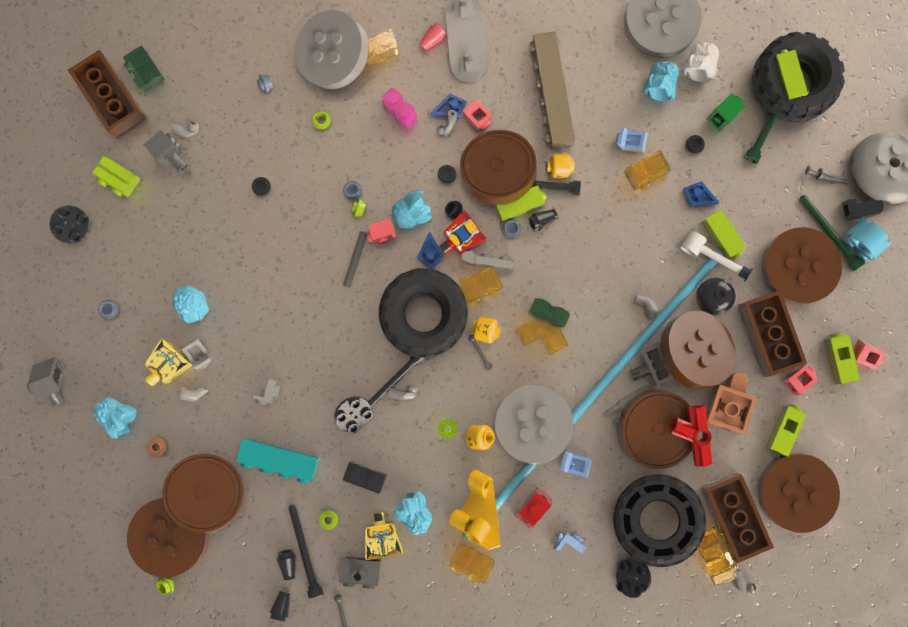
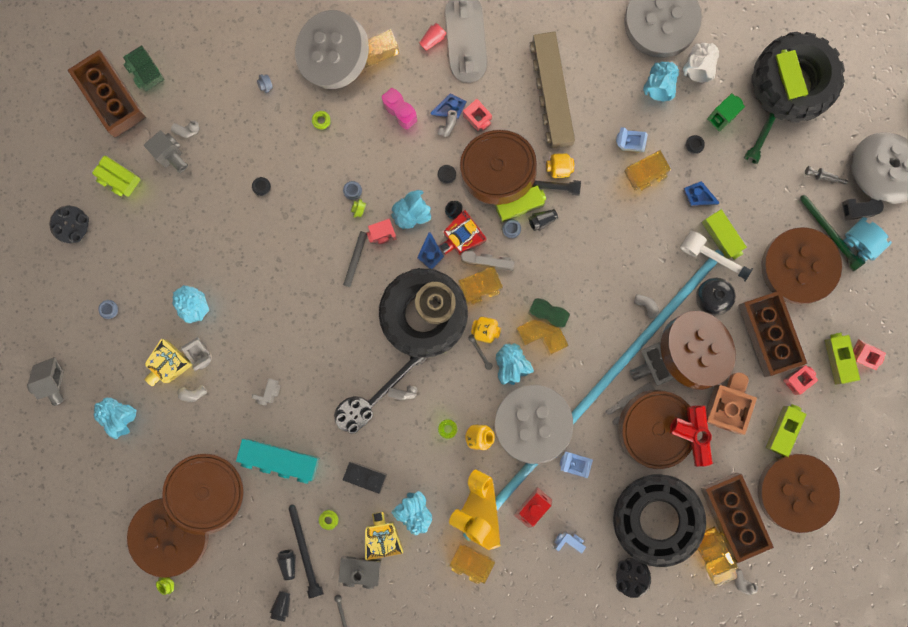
nougat plate [147,437,167,457] -> none
none -> dark tan brick [415,282,456,324]
none -> medium azure hair [496,343,534,385]

